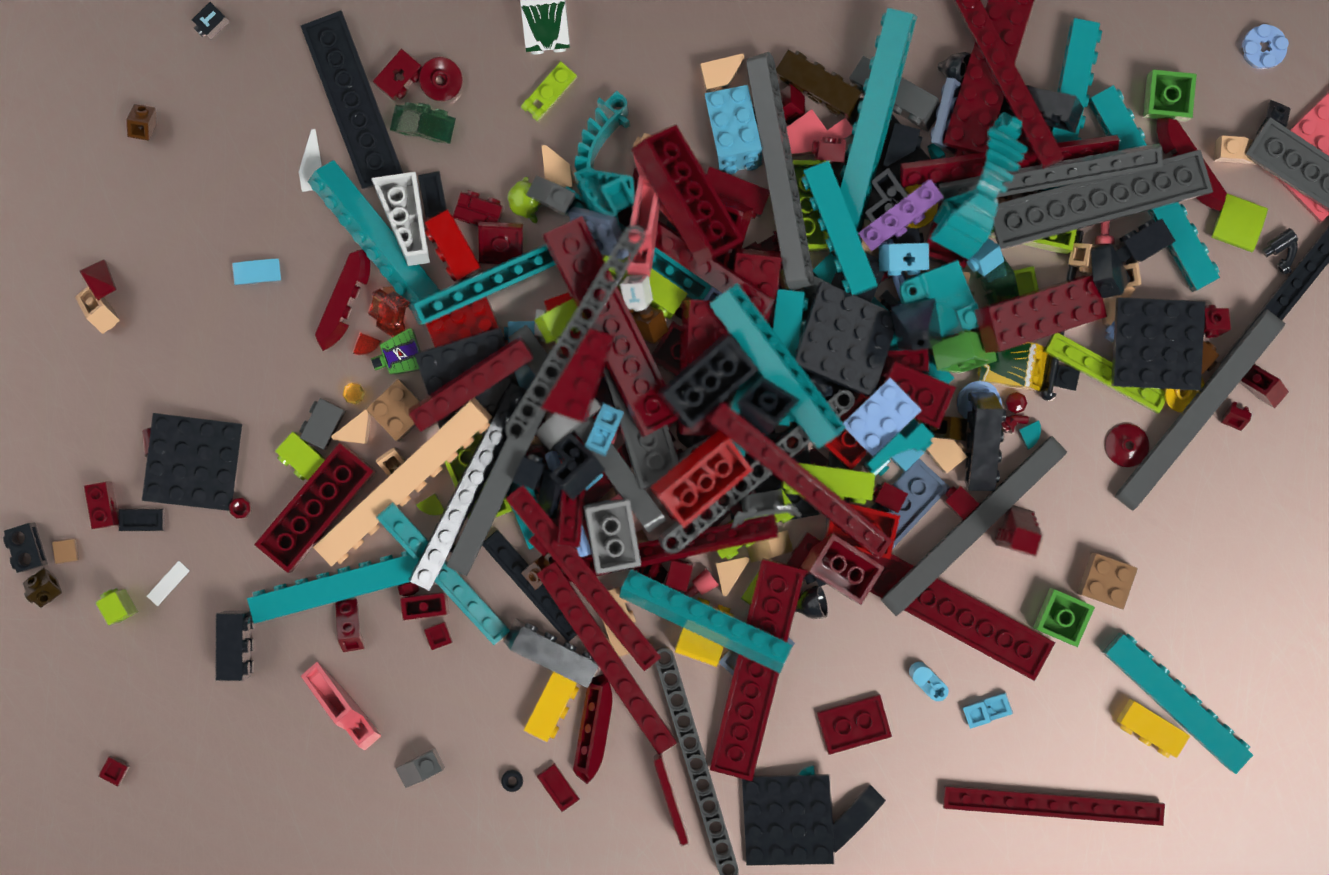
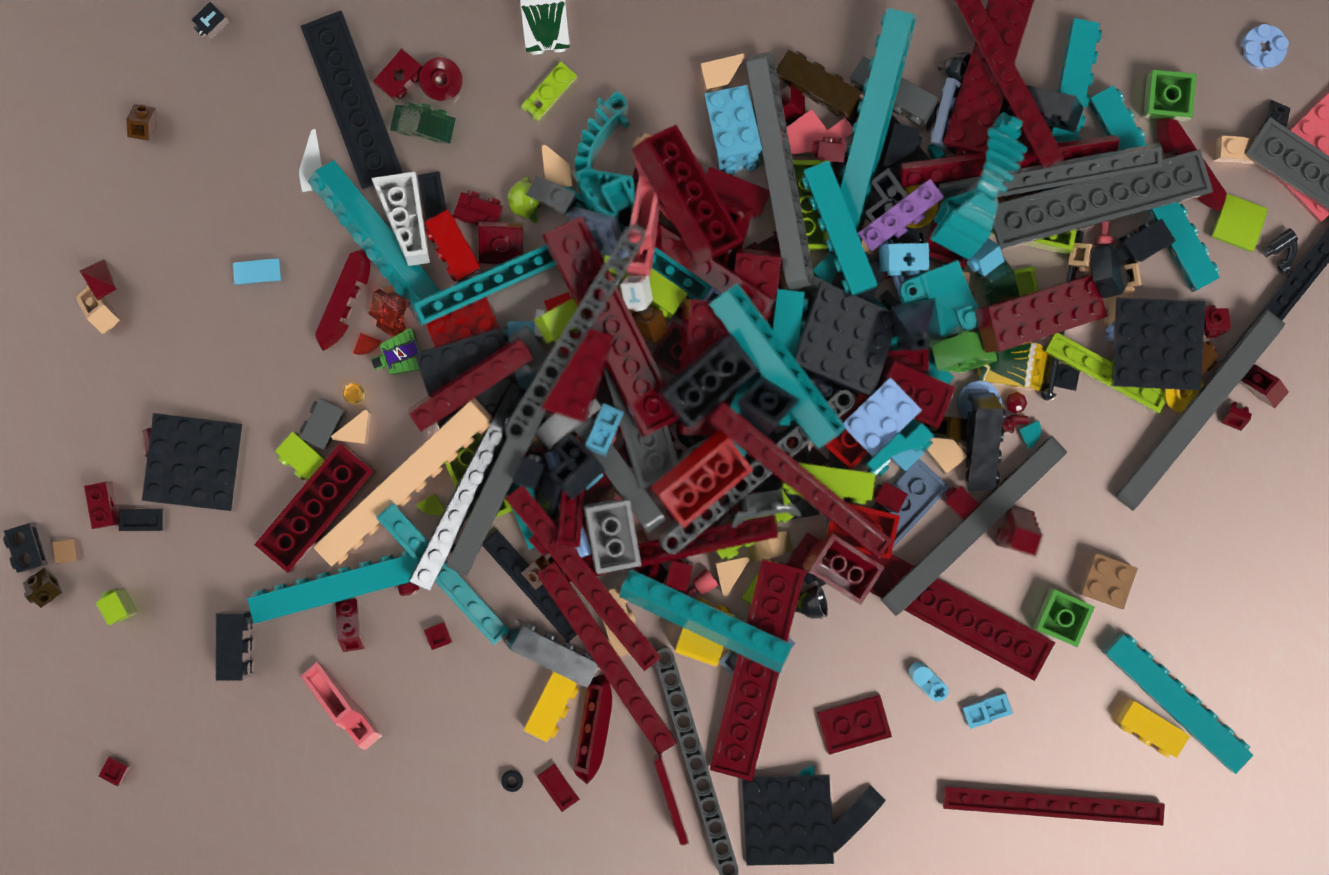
white sticker [147,561,190,606] -> none
dark red tile [229,498,252,519] -> none
medium nougat brick [366,379,420,442] -> none
light nougat slope [376,448,406,477] -> none
dark grey slope [396,748,445,788] -> none
dark red brick [400,592,449,620] -> none
dark red dish [1105,424,1149,467] -> none

